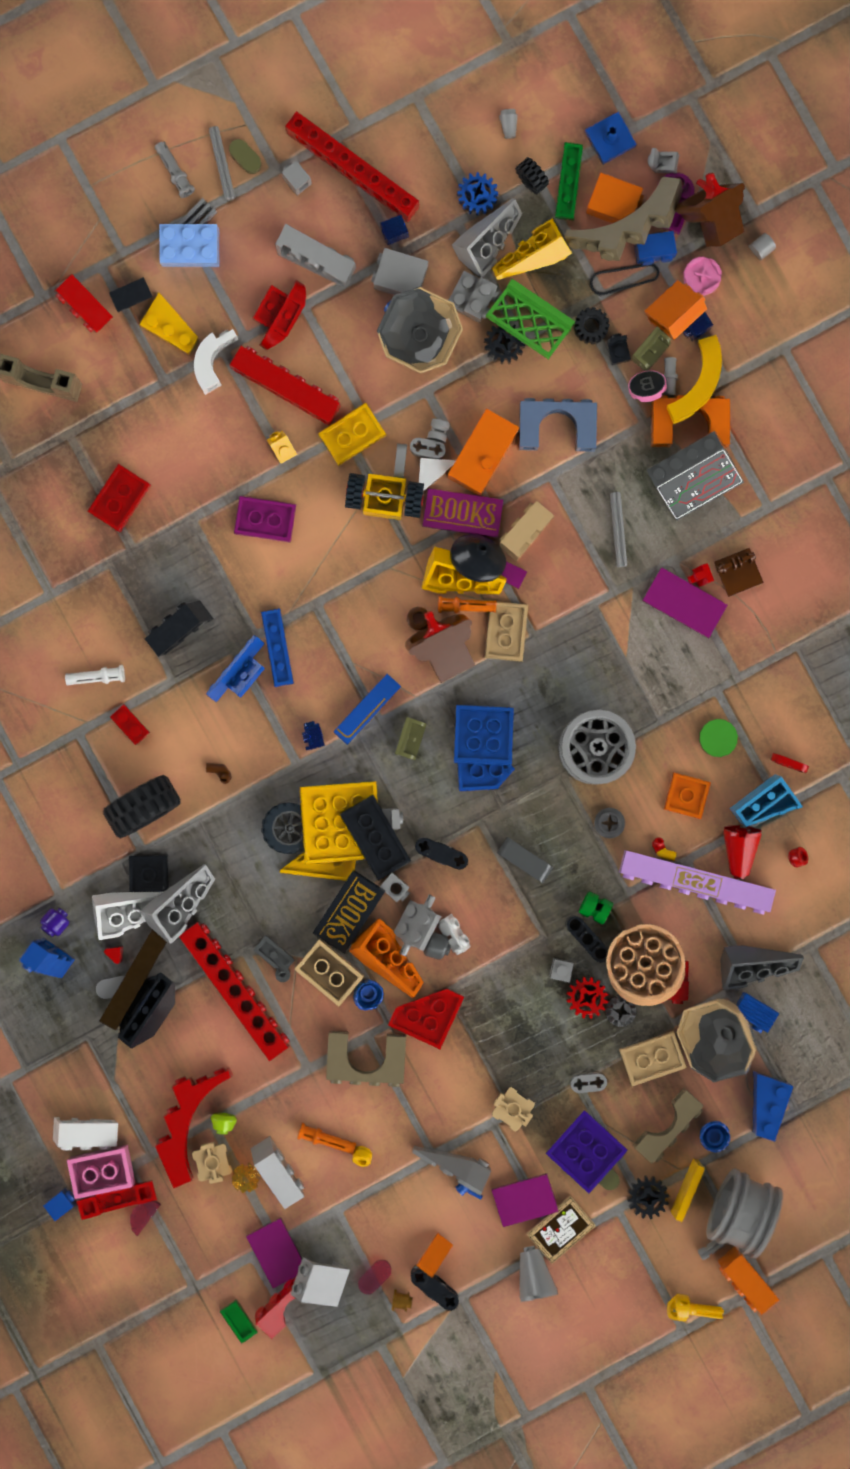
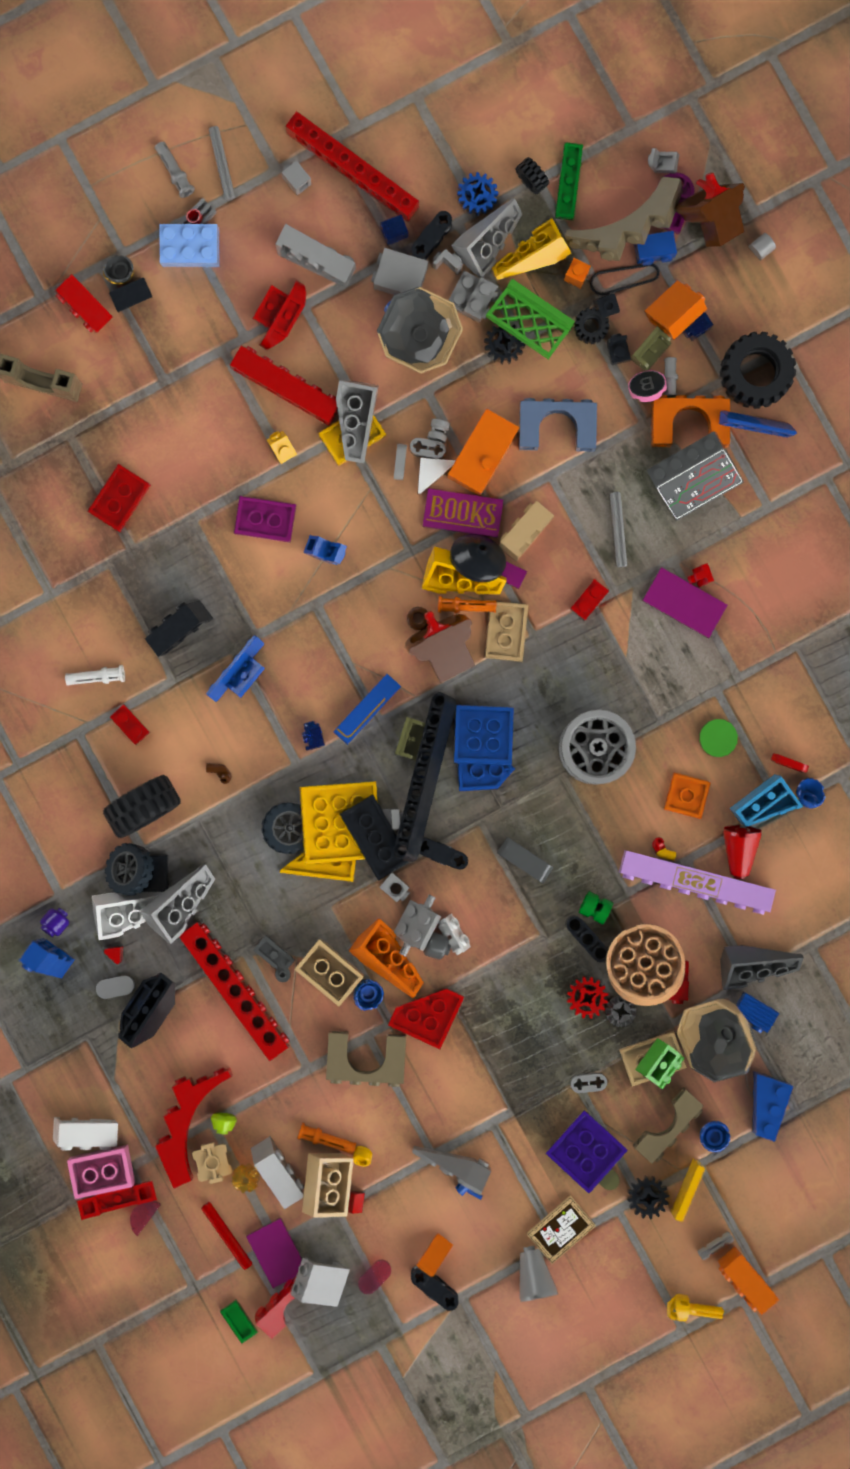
blue brick [43,1188,76,1221] -> none
dark brown tile [99,929,167,1031] -> none
yellow wing [139,293,199,355] -> none
white arch [194,329,238,395] -> none
olive tile [229,139,262,174] -> none
blue tile [261,609,294,687] -> none
black tile [313,870,386,954] -> none
brick [345,473,424,520] -> none
pearl gold brick [391,1289,413,1312] -> none
tan piece [492,1087,535,1132] -> none
magenta tile [492,1173,559,1227] -> none
light grey cone [499,109,518,139] -> none
light grey brick [549,958,574,983] -> none
blue tile [585,112,637,164] -> none
orange brick [586,173,644,223] -> none
flat silver gear [594,808,625,838] -> none
yellow tile [667,335,722,424] -> none
bright pink tile [683,257,722,295] -> none
light grey wheel [706,1169,783,1258] -> none
reddish brown hinge [714,548,764,597] -> none
red tile [788,847,809,868] -> none
none -> dark grey hair [103,255,134,285]
none -> black wheel [105,843,154,896]
none -> red hinge [186,209,202,224]
none -> red axle [201,1202,252,1270]
none -> tan brick [302,1153,354,1218]
none -> blue brick [303,535,347,565]
none -> light grey wedge [336,380,379,463]
none -> red slope [348,1191,365,1214]
none -> black beam [394,692,456,862]
none -> black piece [412,211,452,260]
none -> light grey bracket [433,249,463,274]
none -> orange brick [564,258,591,289]
none -> red plate [570,579,609,621]
none -> black bracket [593,294,620,318]
none -> bright green brick [635,1038,685,1090]
none -> blue slope [719,410,797,438]
none -> black tyre [720,331,796,409]
none -> blue hair [795,778,826,809]

